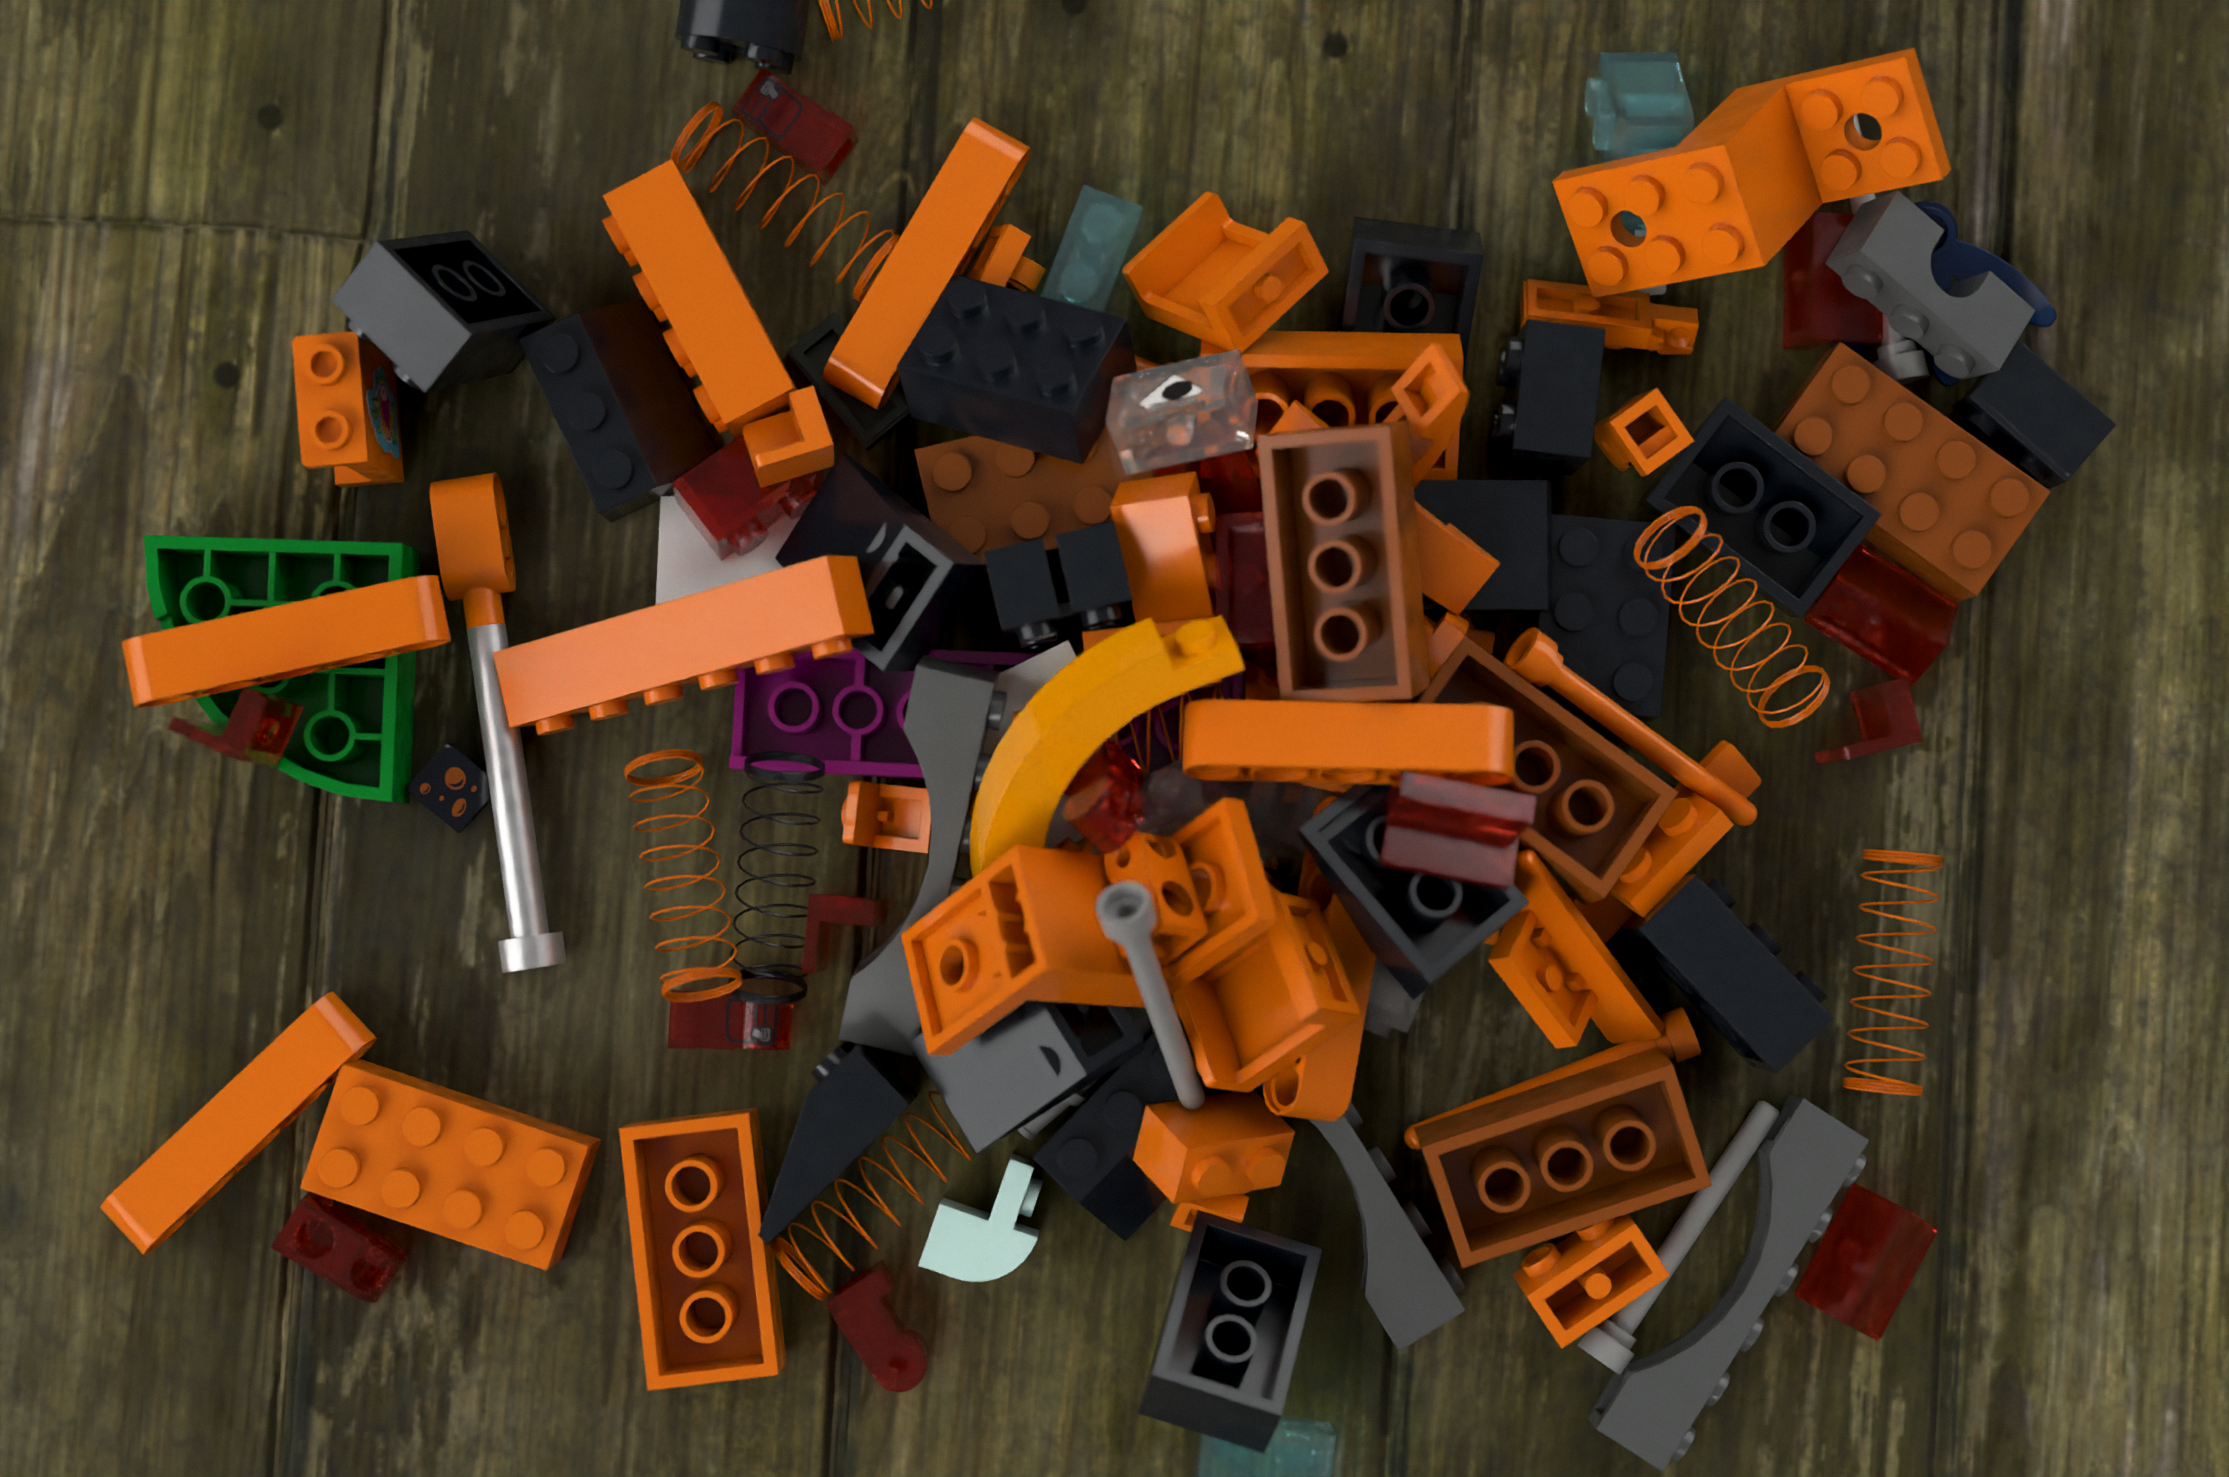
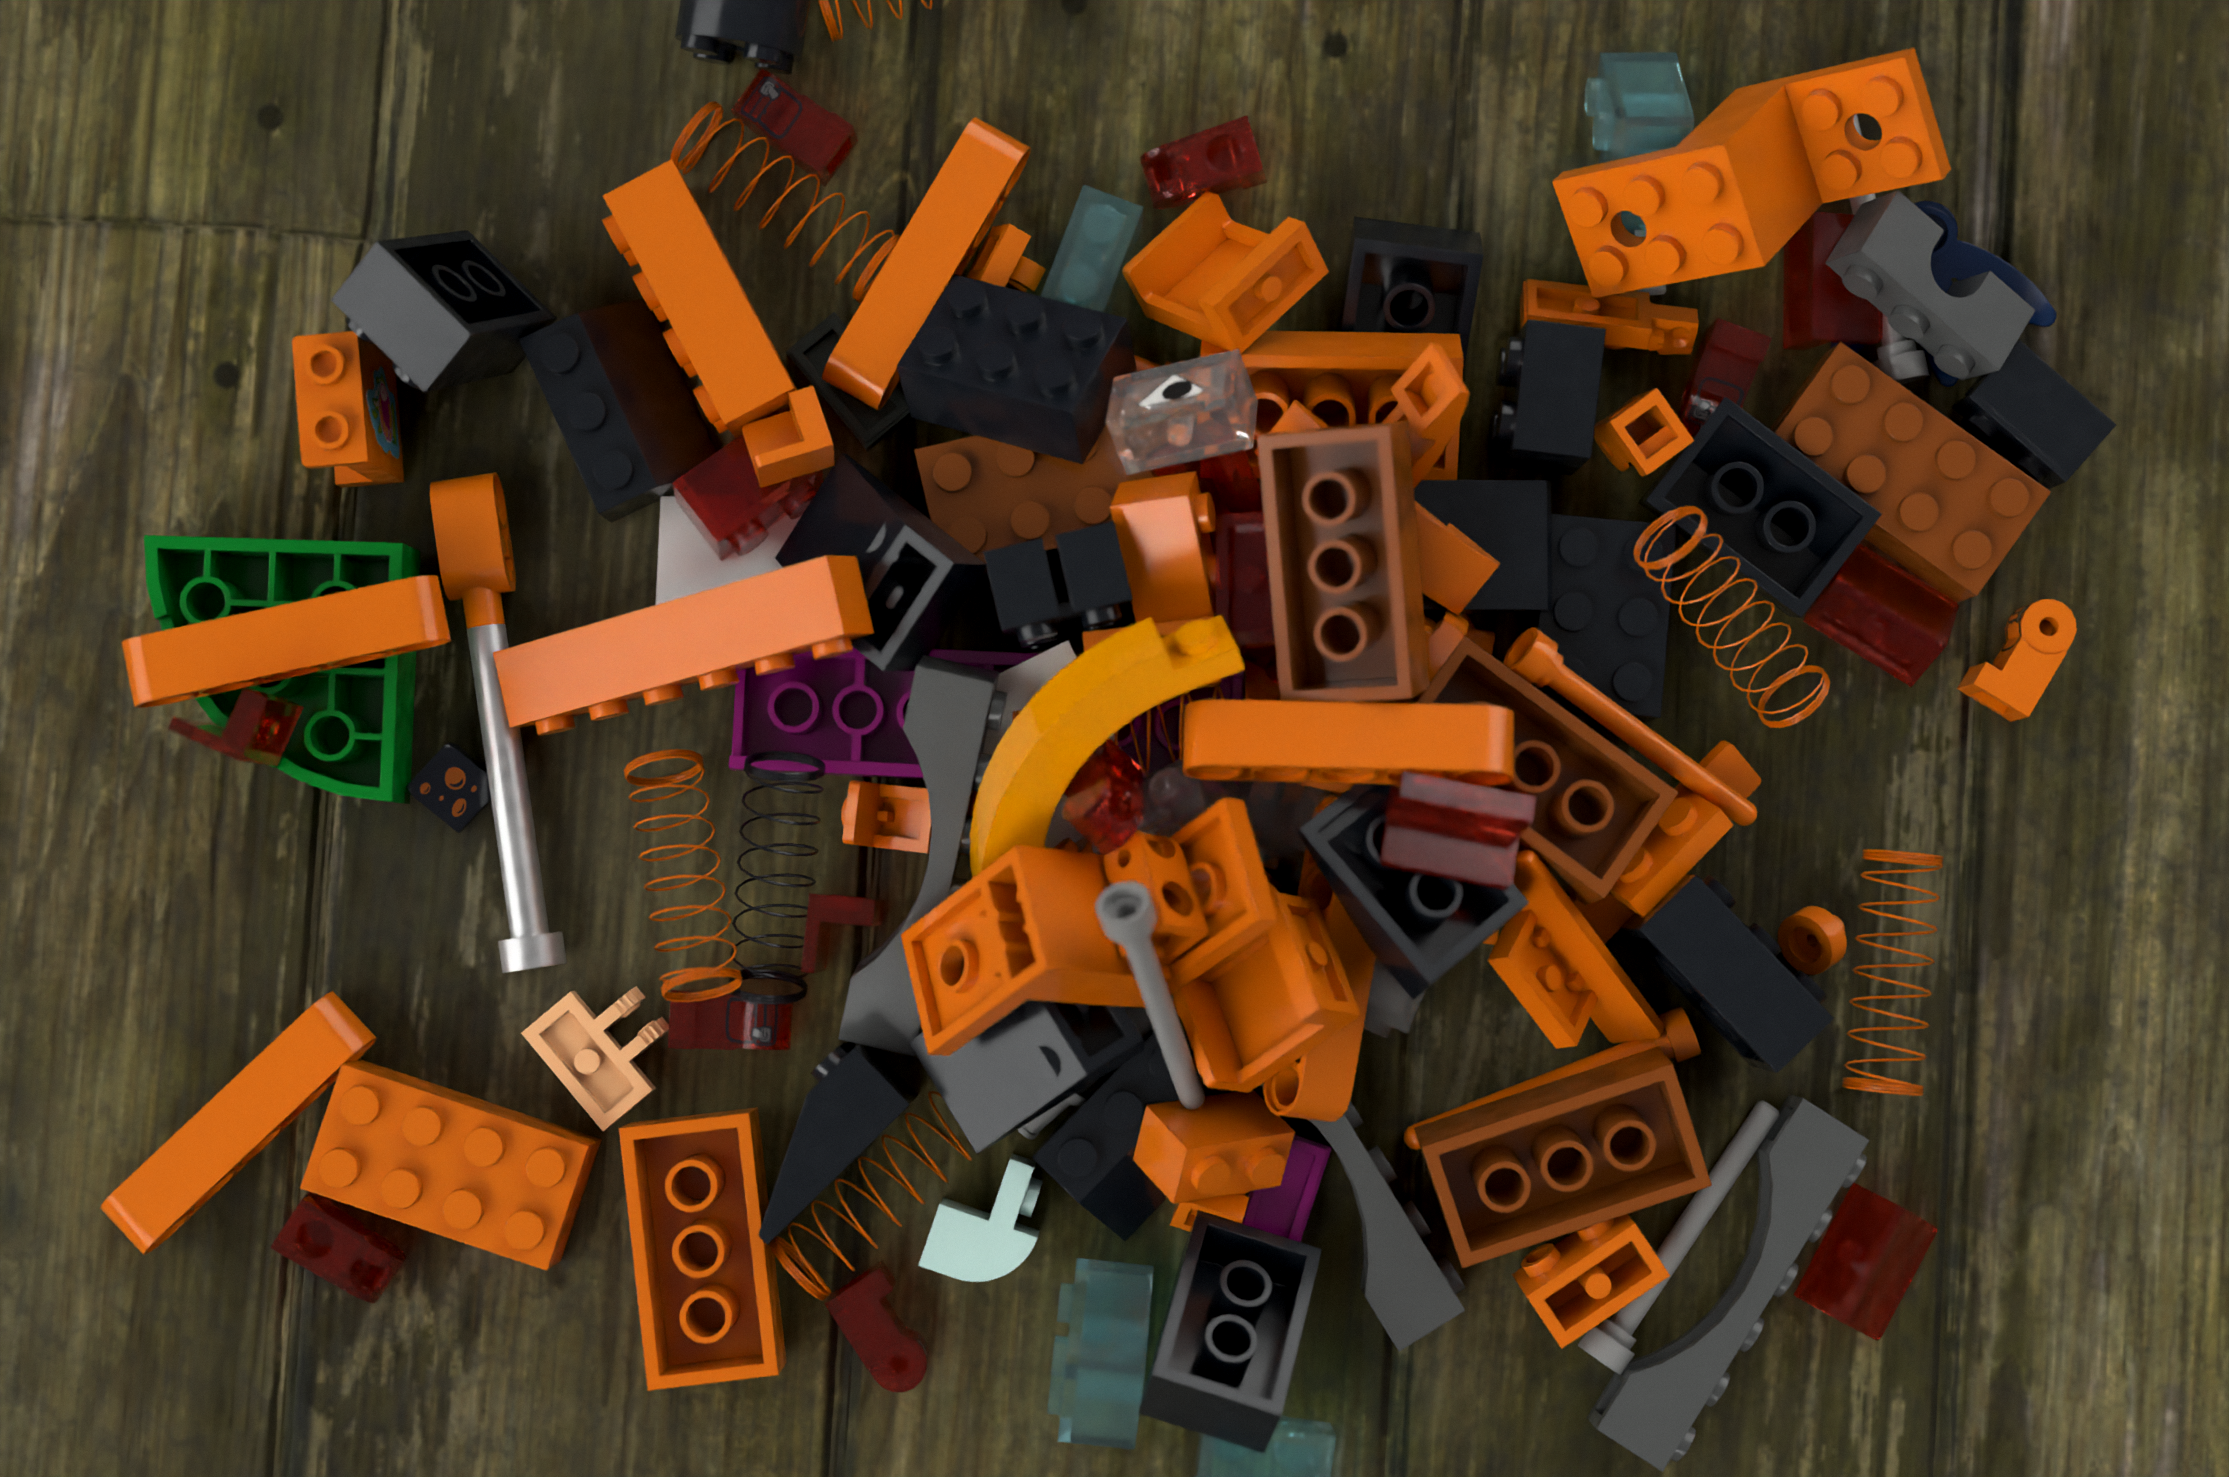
clear red panel [1814,677,1923,765] -> none
none -> light nougat hinge [521,986,671,1132]
none -> clear light blue brick [1047,1258,1154,1450]
none -> clear red leg [1139,115,1267,209]
none -> magenta tile [1241,1134,1332,1242]
none -> clear red leg [1677,318,1772,435]
none -> orange tile [1778,906,1847,975]
none -> orange leg [1957,599,2077,722]

